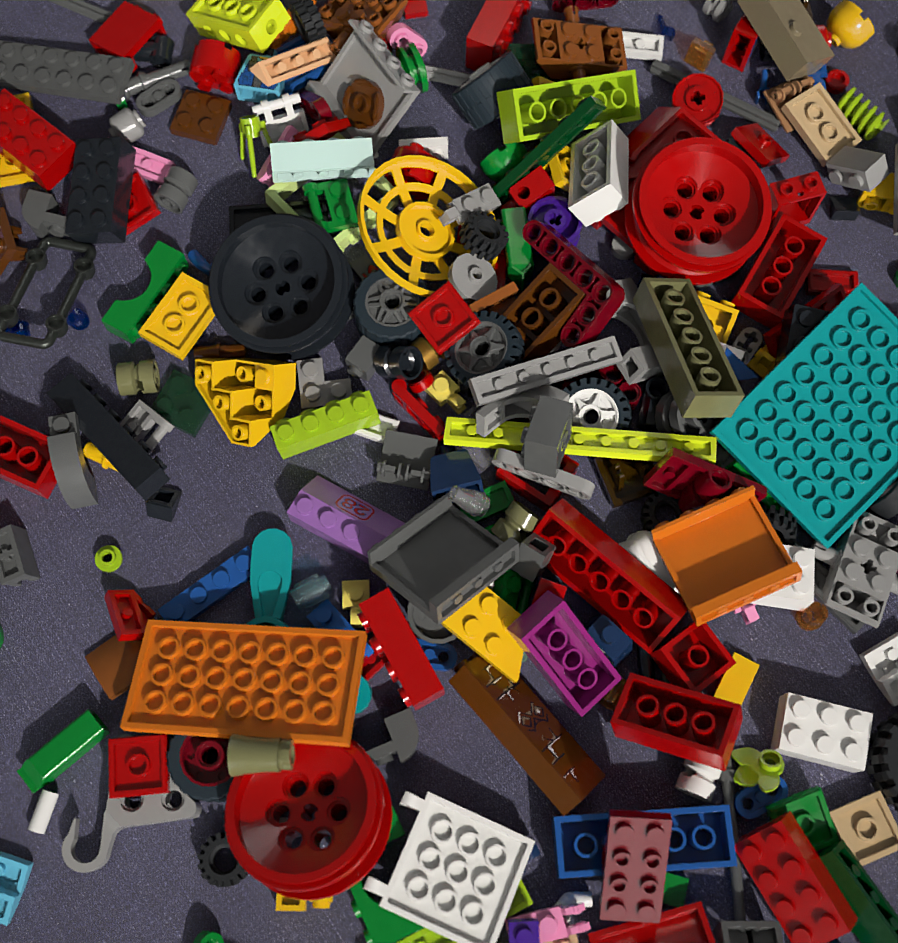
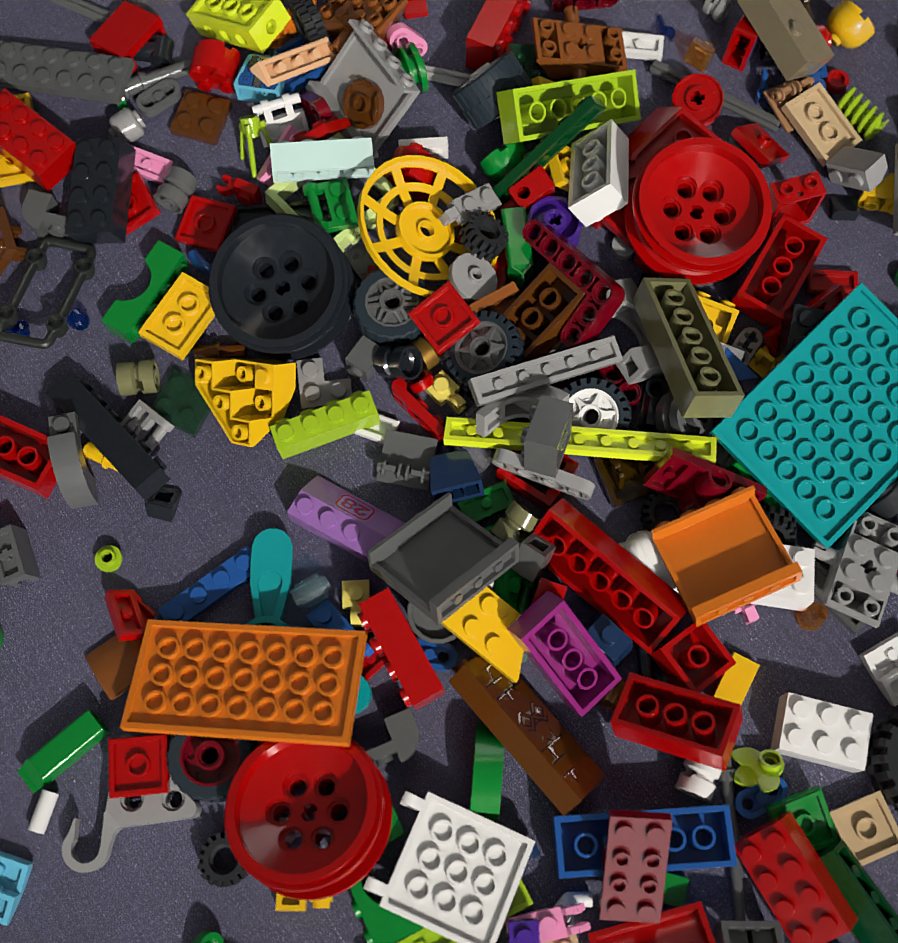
olive plant [227,734,295,777] -> none
clear cone [448,485,490,517] -> none
none -> red plate [174,194,238,253]
none -> red plate [216,175,263,205]
none -> green arch [470,723,504,824]

